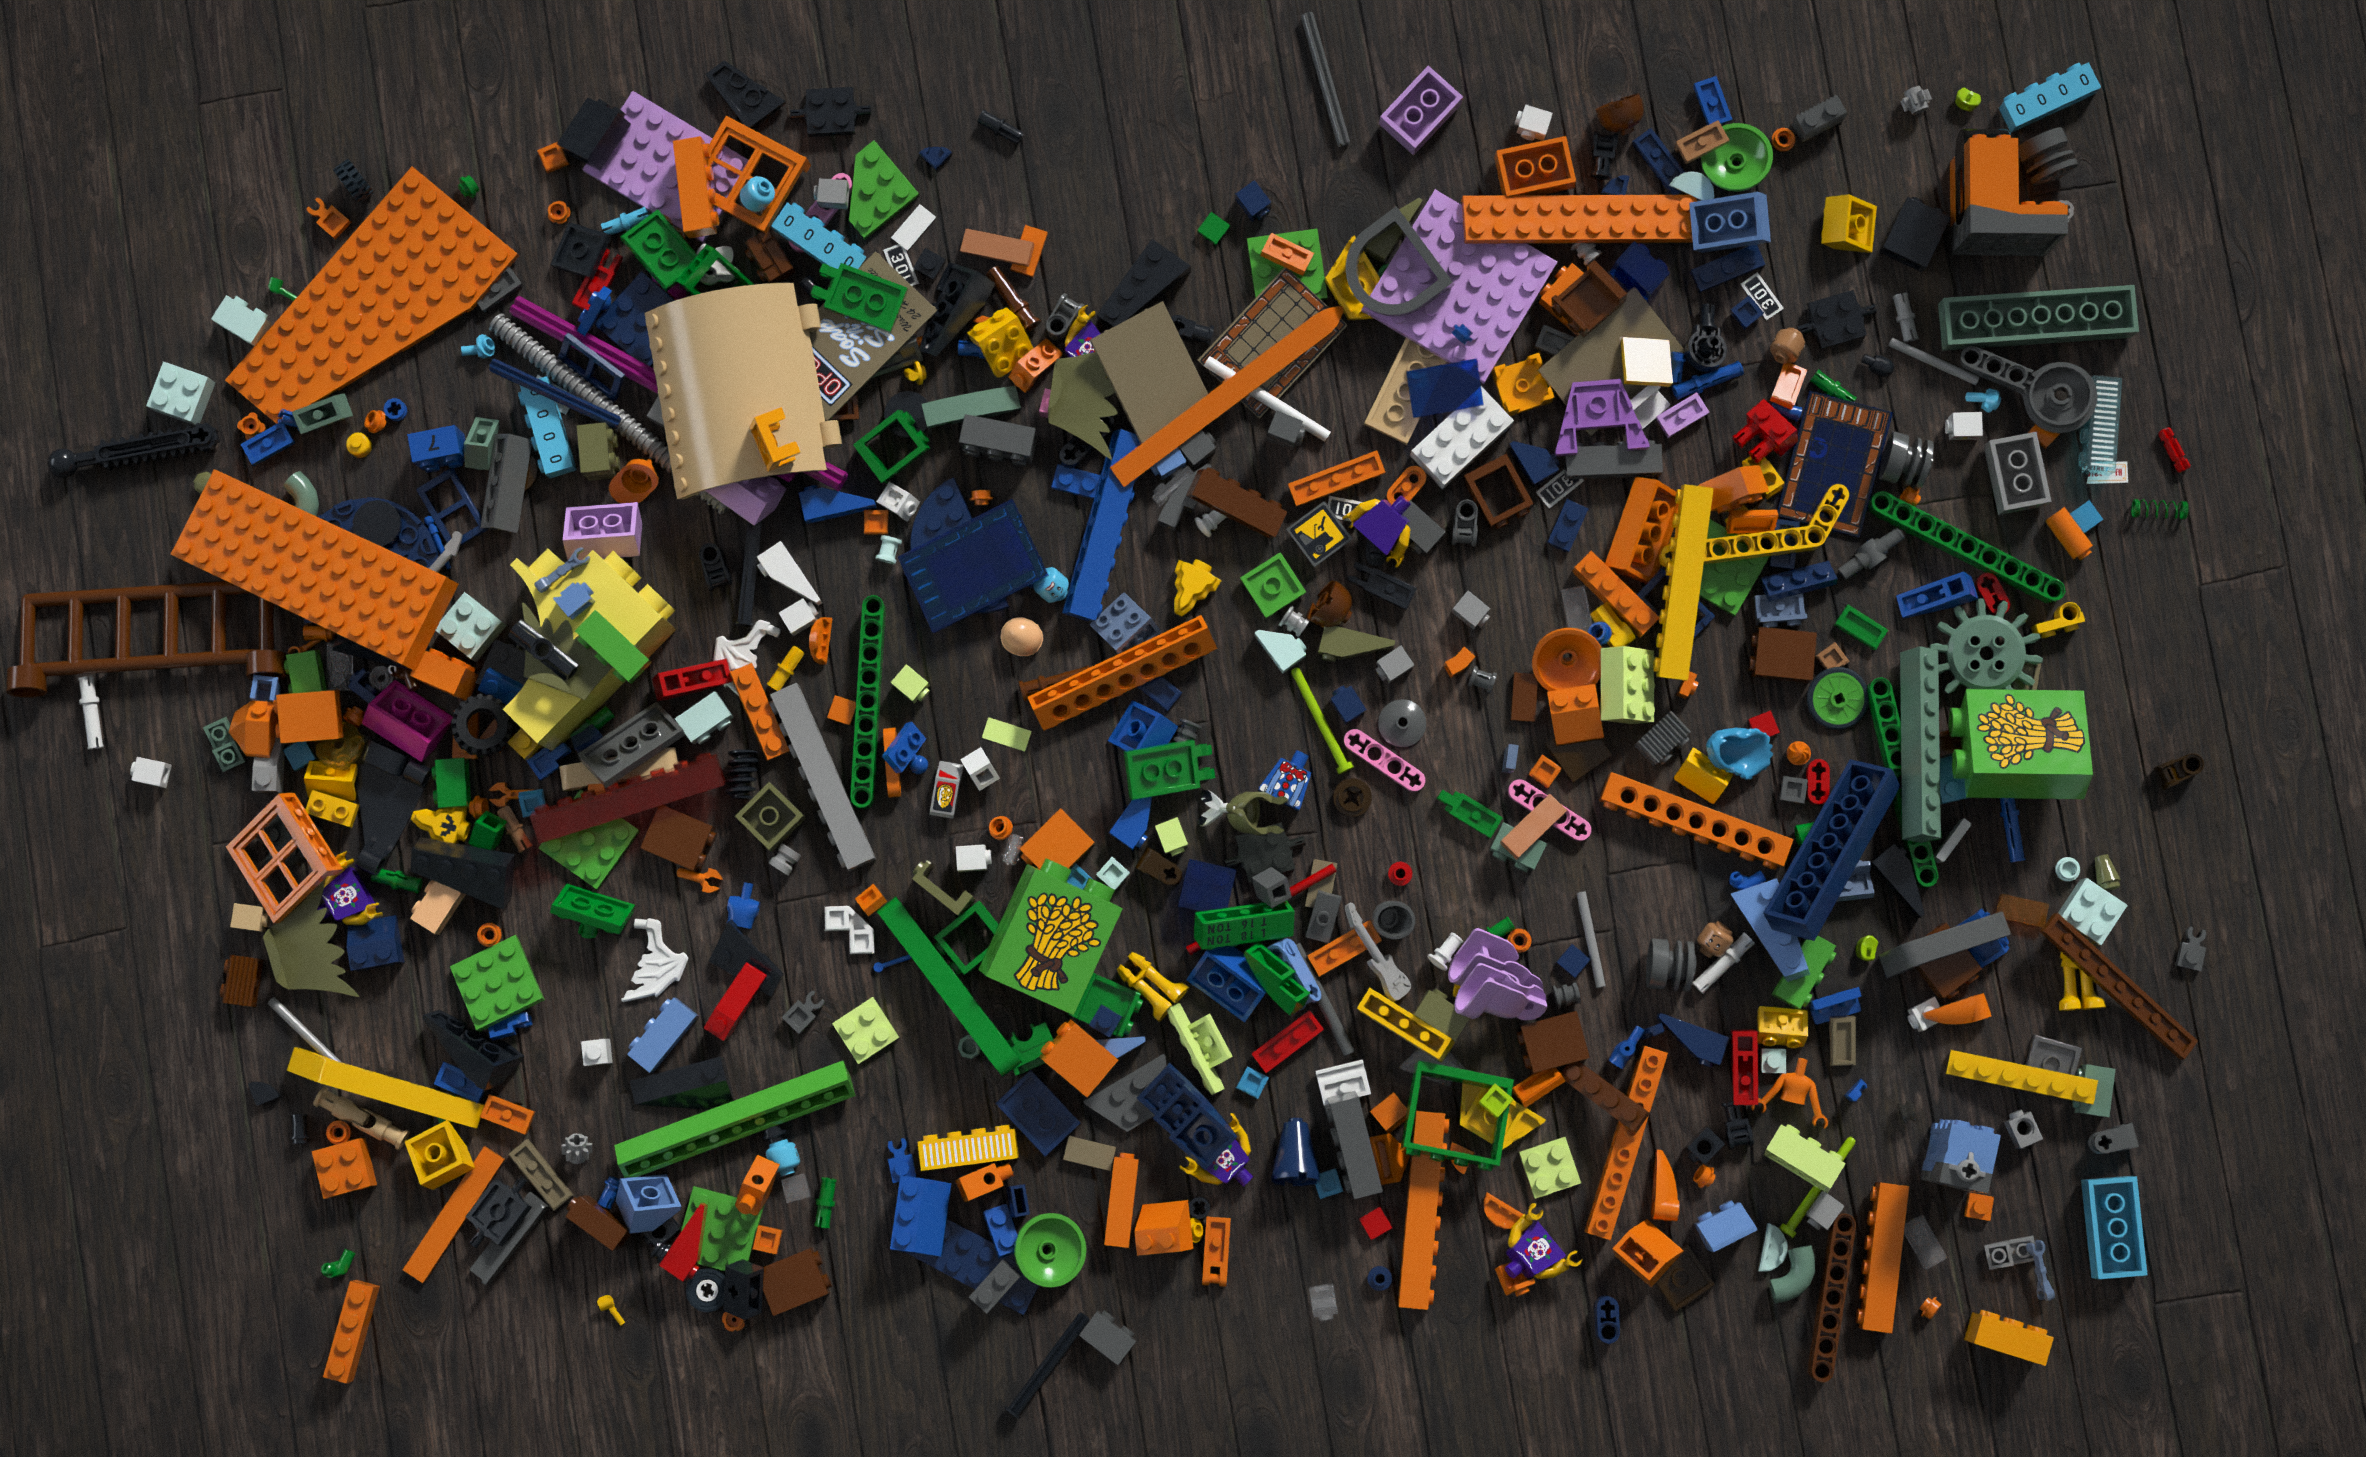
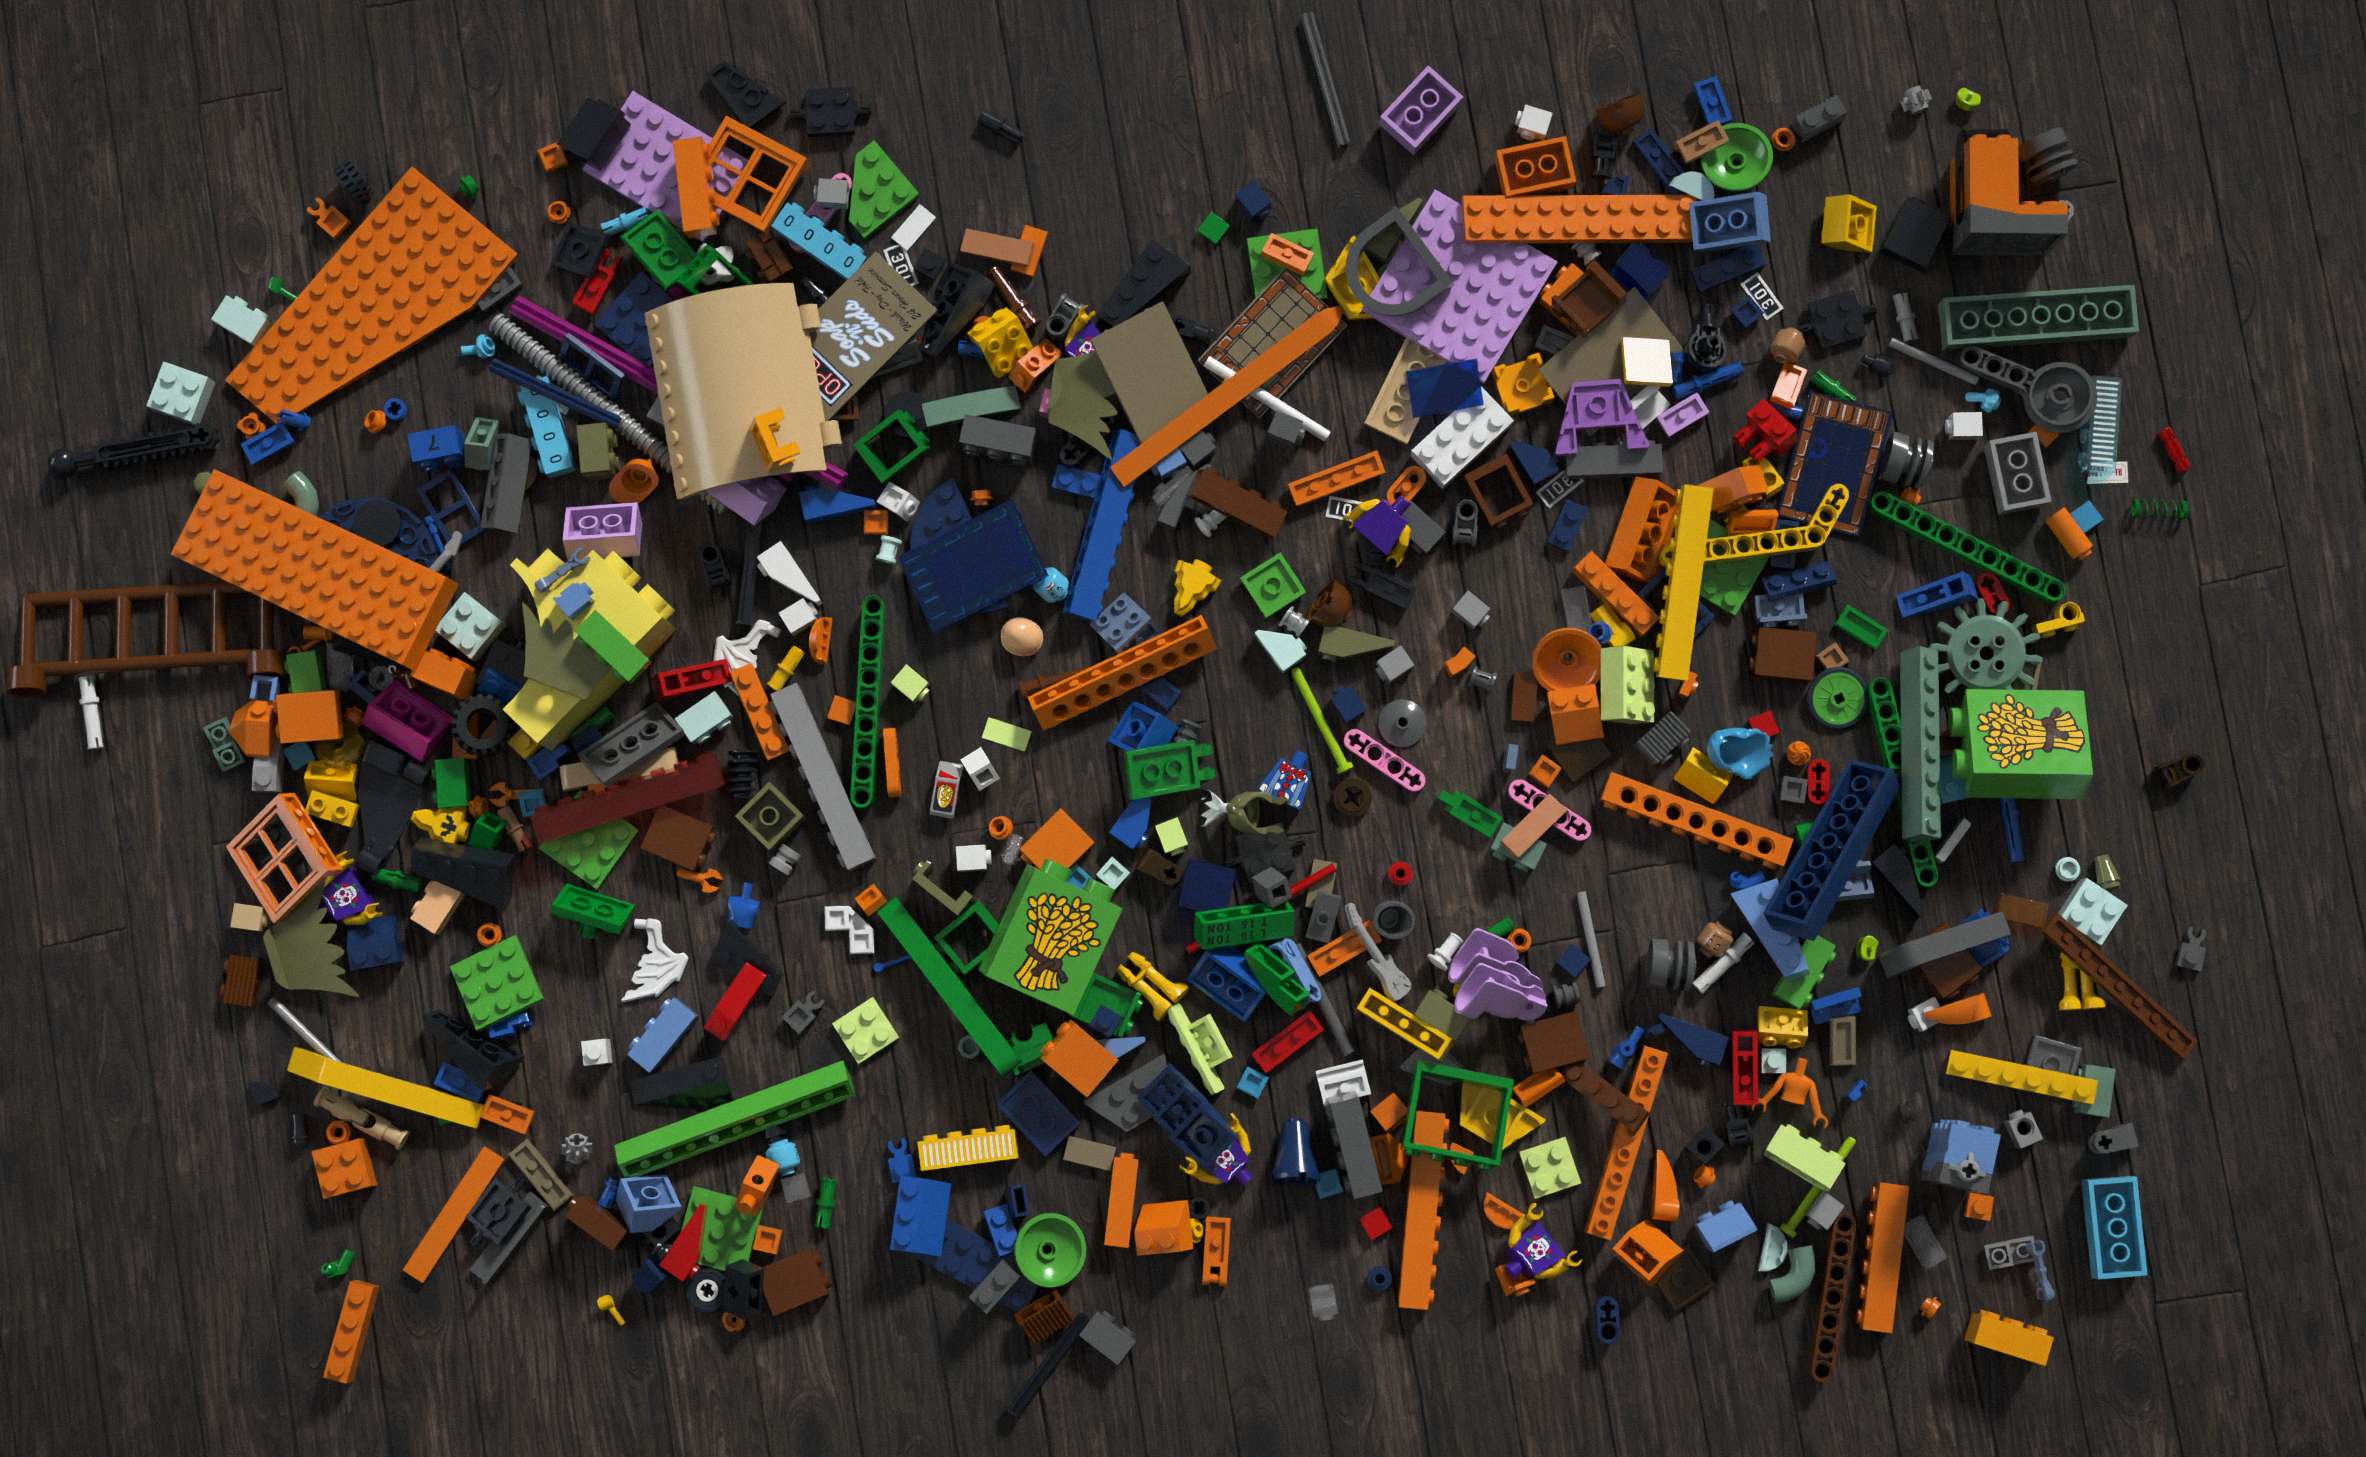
white brick [130,757,172,788] -> none
sand green slope [292,393,353,434] -> none
yellow piece [346,433,372,458] -> none
yellow slope [405,1120,475,1190] -> none
black piece [508,619,580,682] -> none
blue plate [577,286,612,336] -> none
medium azure head [740,176,775,212] -> none
green tile [811,263,908,333] -> none
blue plate [882,722,928,774] -> none
yellow plate [904,361,926,385] -> none
dark blue tile [919,147,952,170] -> none
orange torso [955,1163,1014,1203] -> none
piece [1286,501,1353,567] -> none
blue plate [1451,323,1473,345] -> none
lime plate [1479,1084,1514,1119] -> none
dark grey pin [1837,527,1905,580] -> none
medium azure brick [1999,62,2101,133] -> none
none -> dark blue slope [631,1258,672,1296]
none -> reddish brown brick [1014,1288,1074,1345]

